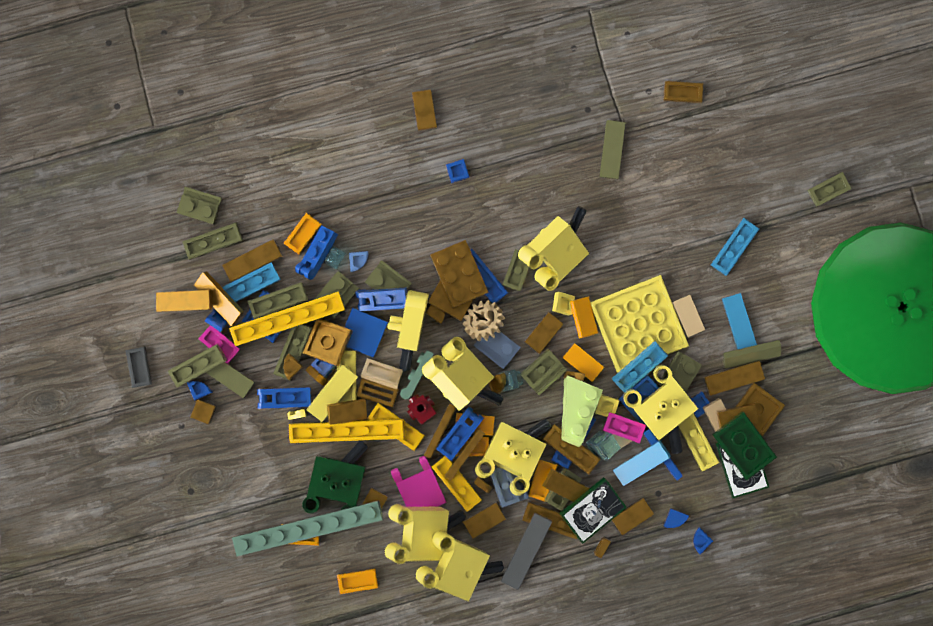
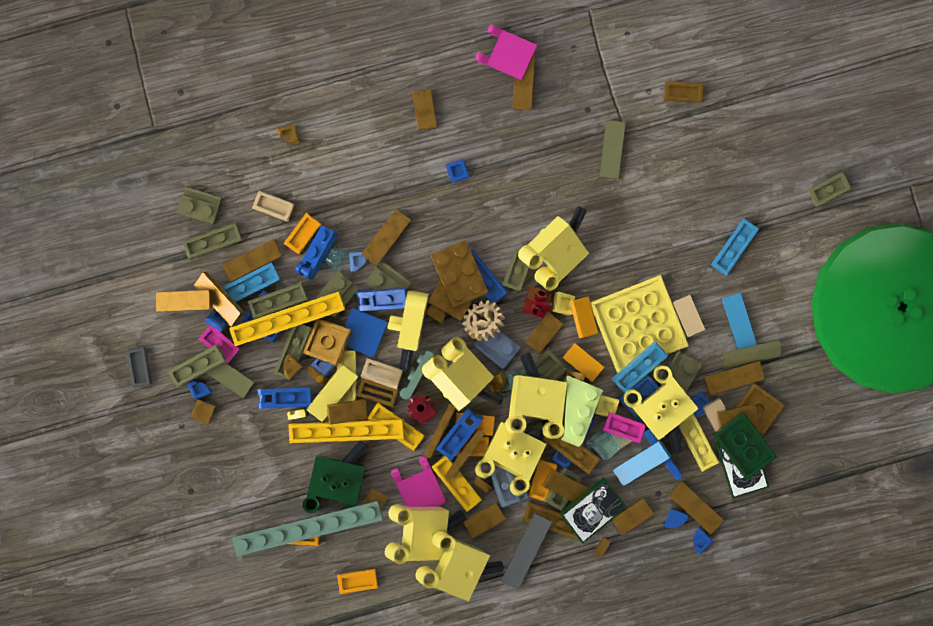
none -> tan tile [252,191,295,222]
none -> pearl gold tile [276,124,300,144]
none -> pearl gold tile [361,209,411,266]
none -> dark pink flag [475,25,537,80]
none -> light yellow piece [505,353,567,439]
none -> pearl gold tile [512,53,535,111]
none -> dark red brick [522,286,553,319]
none -> pearl gold tile [668,481,724,534]

